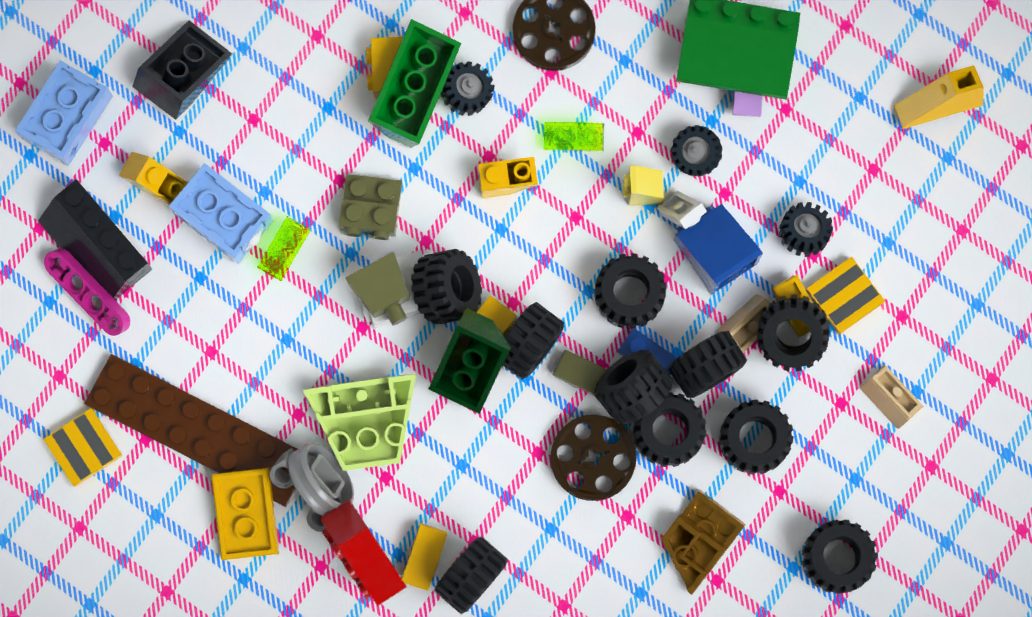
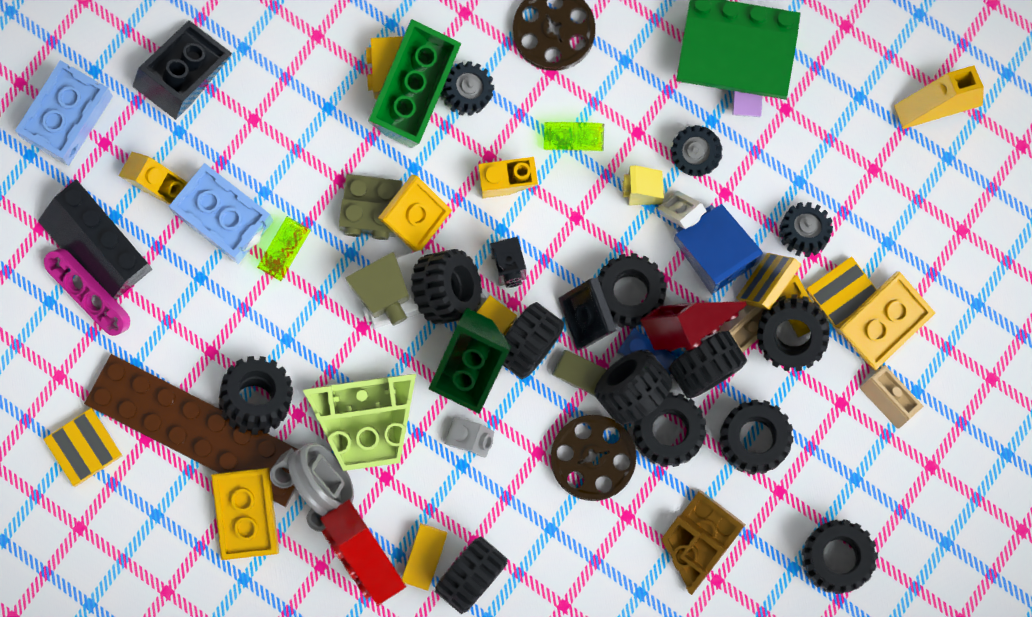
none -> black tyre [219,356,293,435]
none -> yellow tile [378,174,452,252]
none -> light grey bracket [444,417,495,458]
none -> black hinge [490,236,527,288]
none -> black tile [558,277,617,350]
none -> dark red slope [641,301,747,352]
none -> yellow tile [736,253,801,310]
none -> yellow tile [836,271,935,371]

